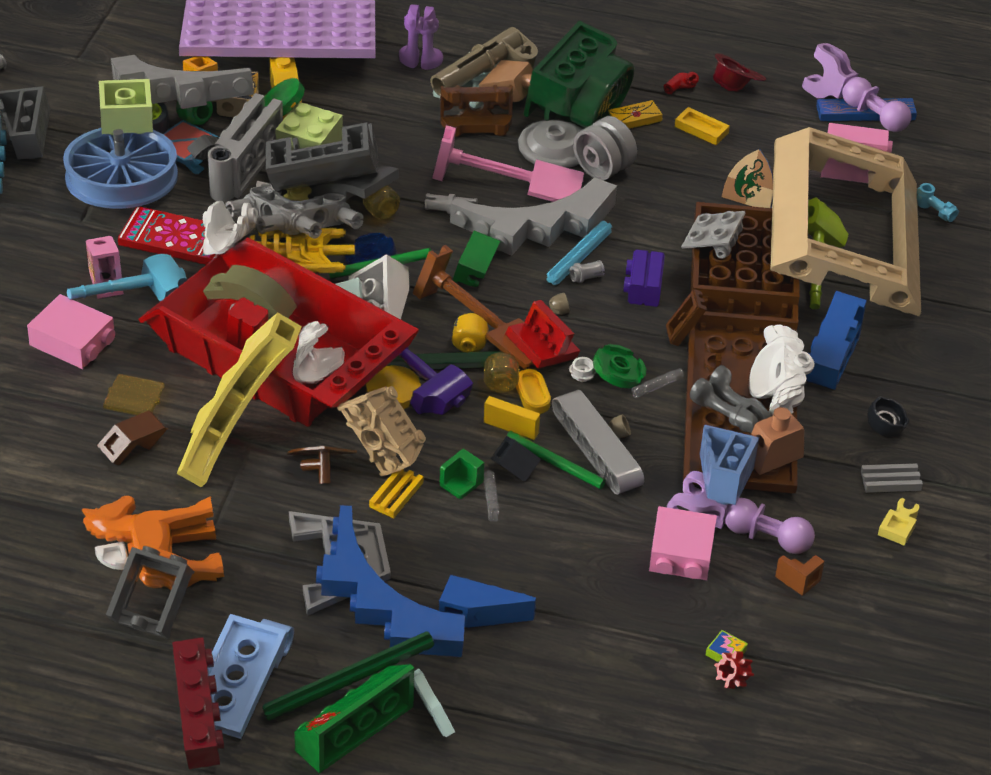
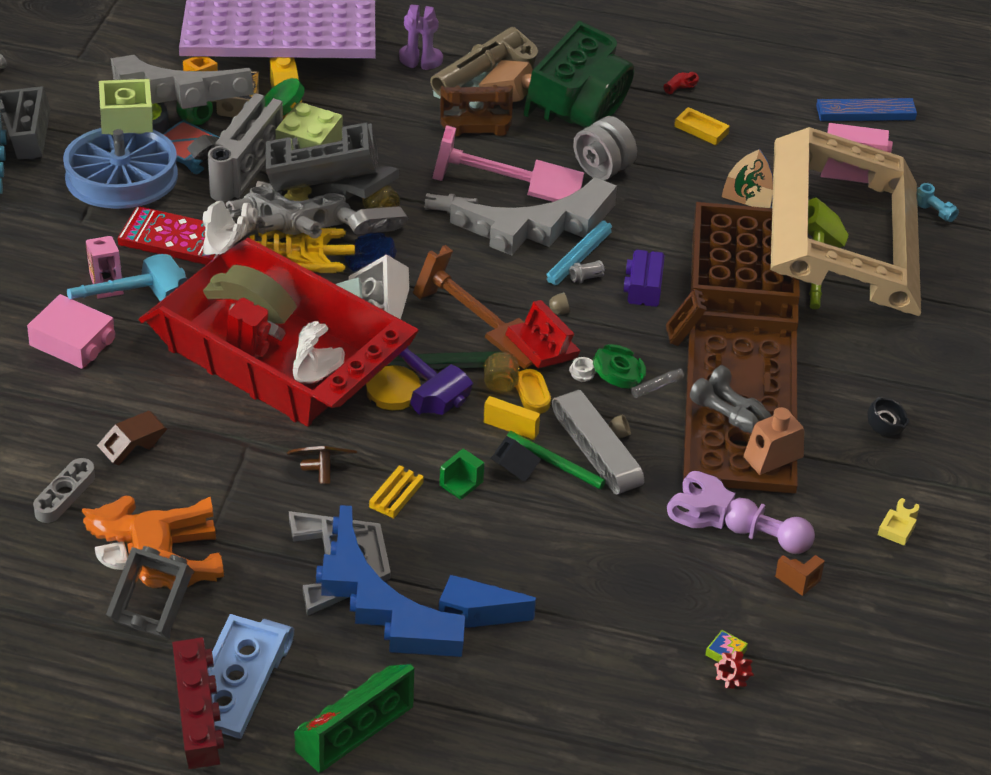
clear yellow piece [103,374,165,415] -> none
light yellow arch [177,312,302,487] -> none
dark green axle [262,631,434,721] -> none
green bar [329,248,431,279] -> none
tan piece [337,386,426,476] -> none
light aqua tile [414,669,455,737] -> none
yellow head [452,313,488,352] -> none
green hinge [453,230,500,287] -> none
clear wheel [484,471,499,522] -> none
light grey piece [518,120,583,168] -> none
yellow tile [608,100,663,129] -> none
bright pink slope [649,506,717,580] -> none
light grey hinge [681,211,745,258] -> none
medium blue wedge [700,425,759,505] -> none
dark red piece [713,53,766,91] -> none
white piece [749,324,815,415] -> none
lavender piece [802,43,911,132] -> none
blue wedge [806,291,867,390] -> none
light grey tile [861,464,923,493] -> none
none -> light grey beam [33,458,95,523]
none -> light grey beam [347,207,408,234]

